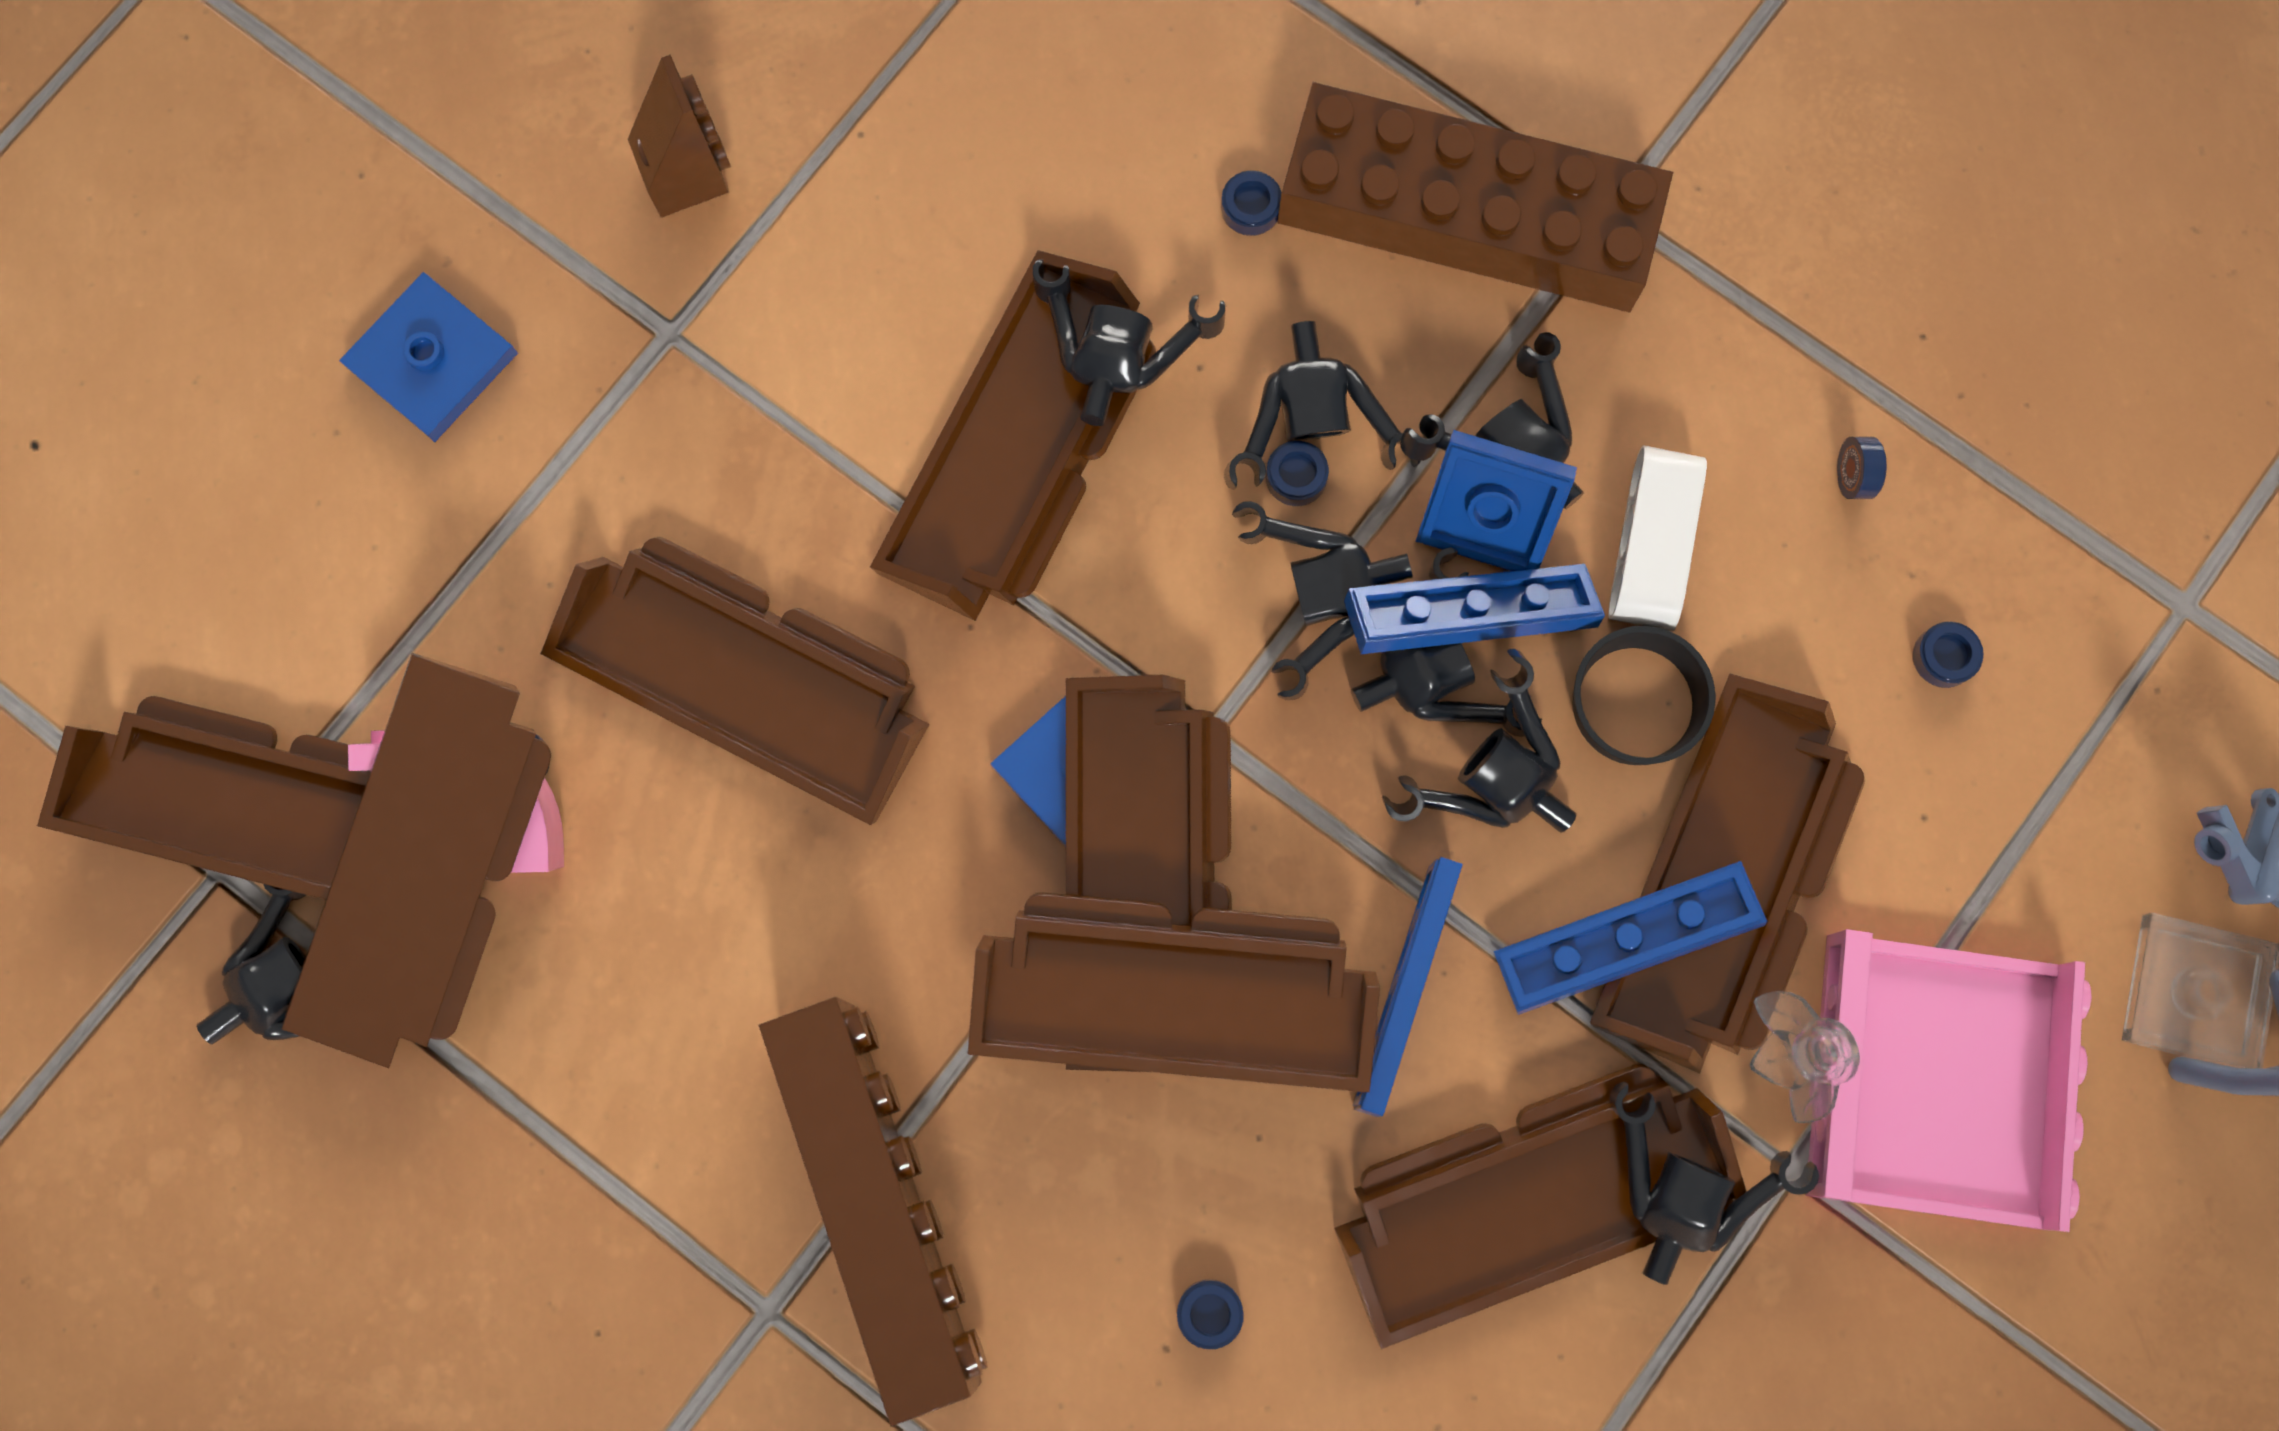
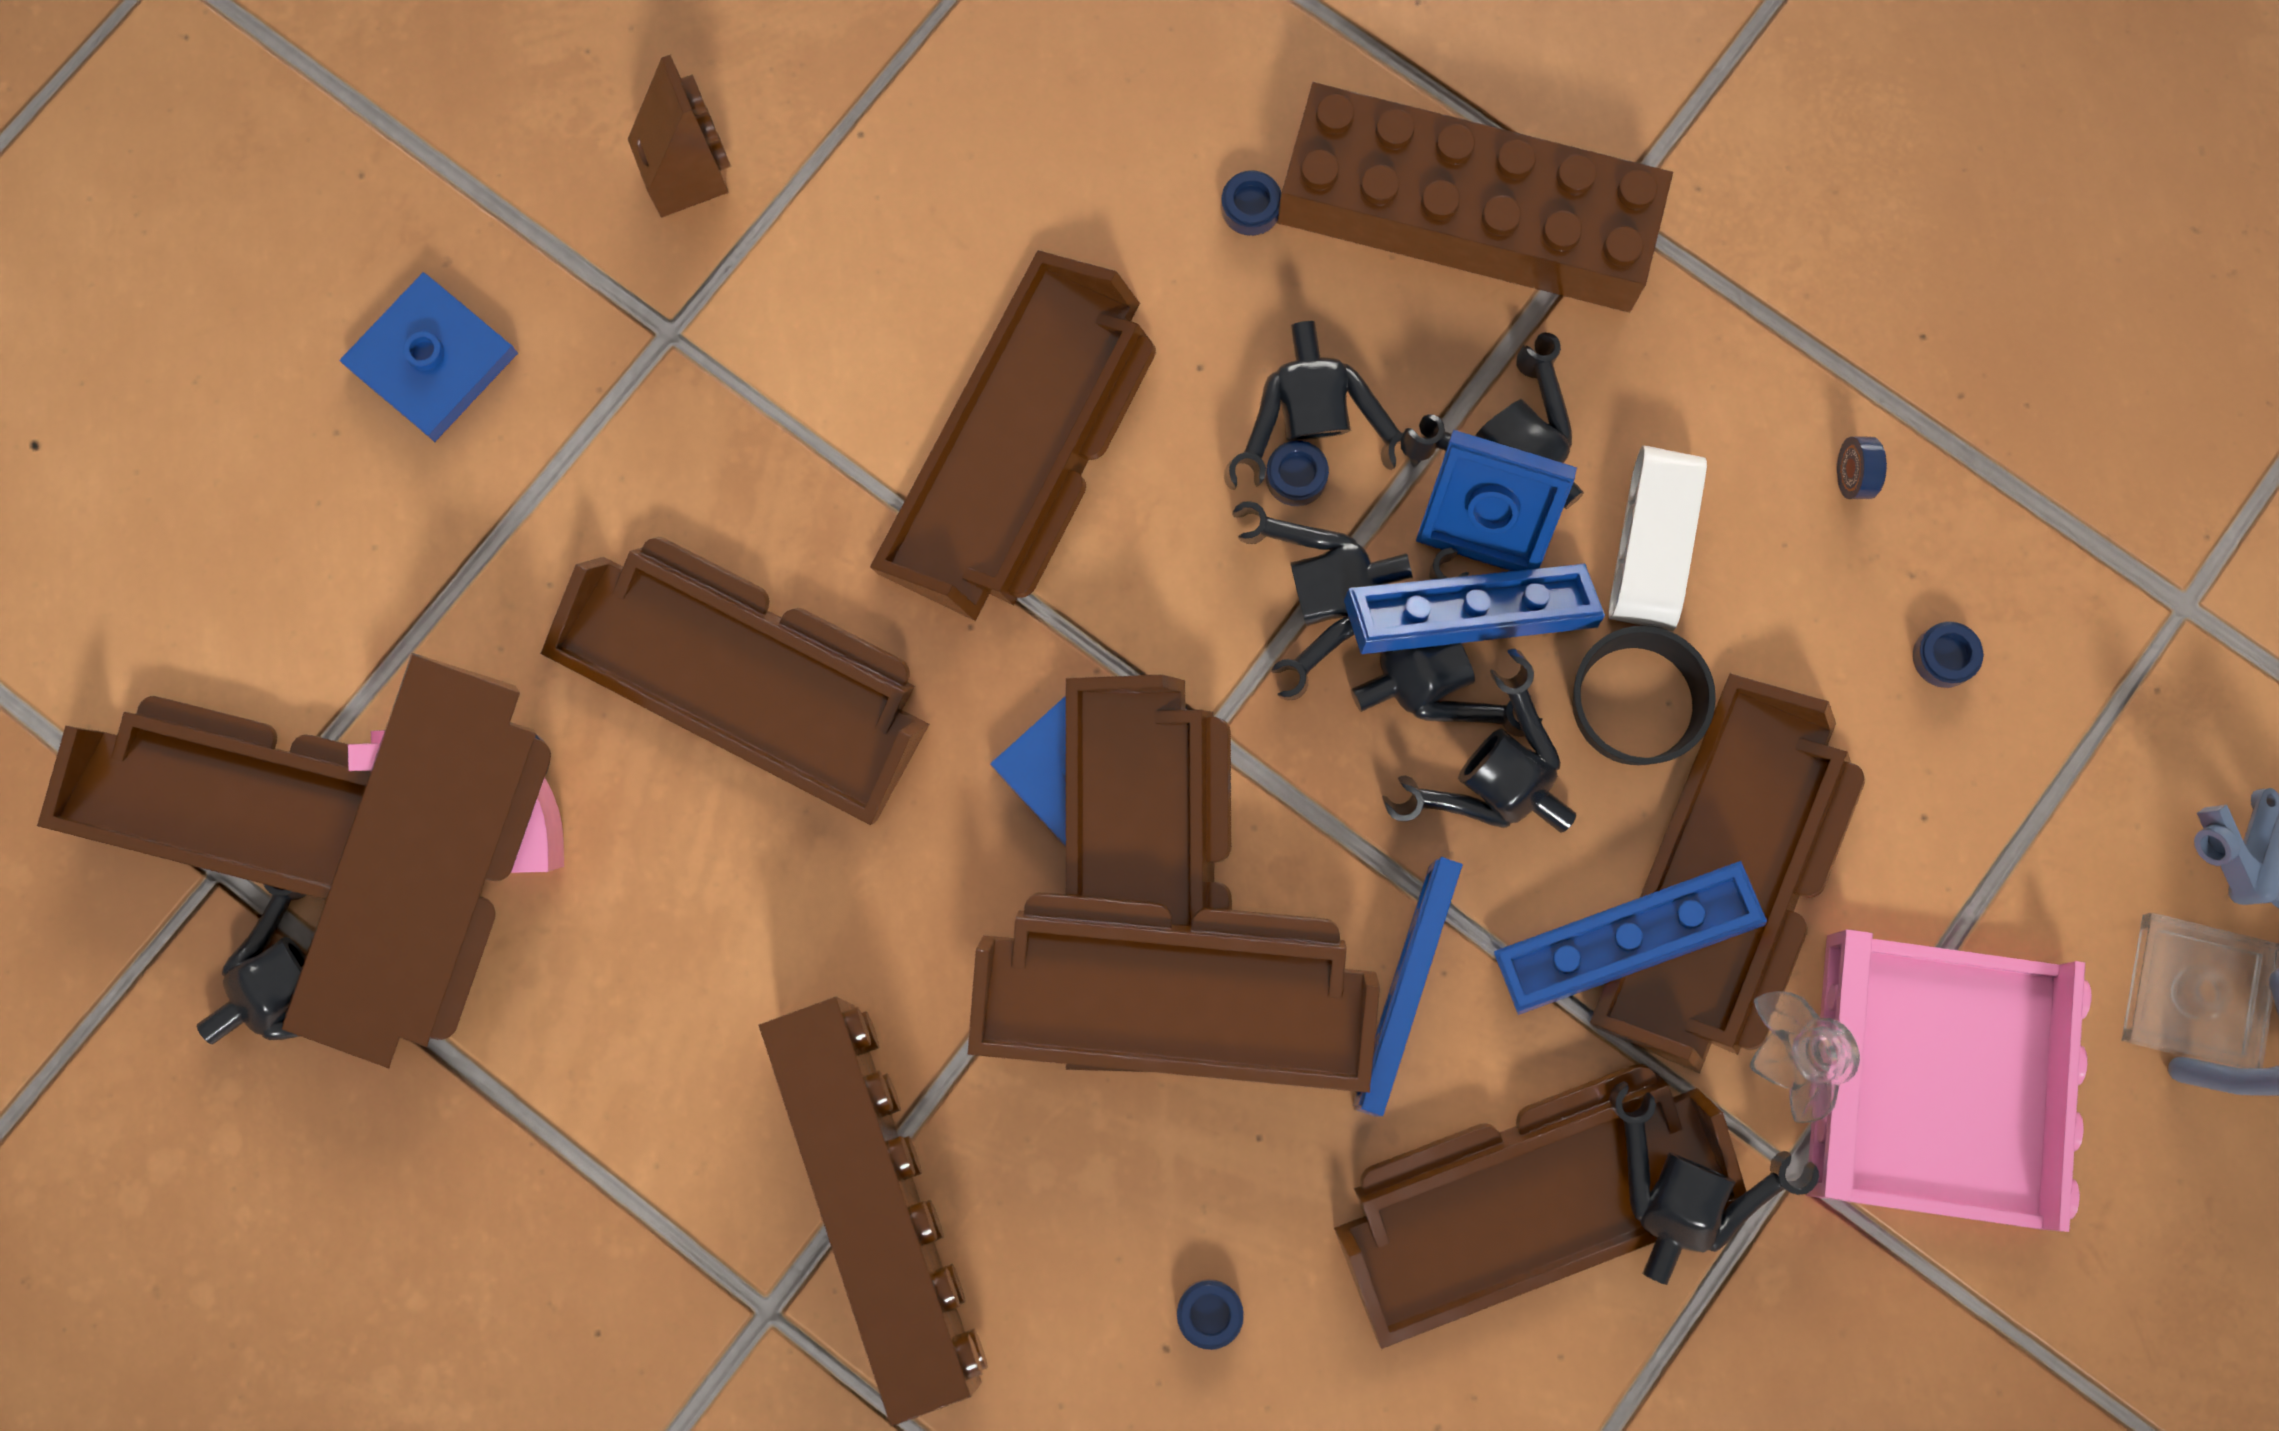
black piece [1032,259,1226,426] -> none

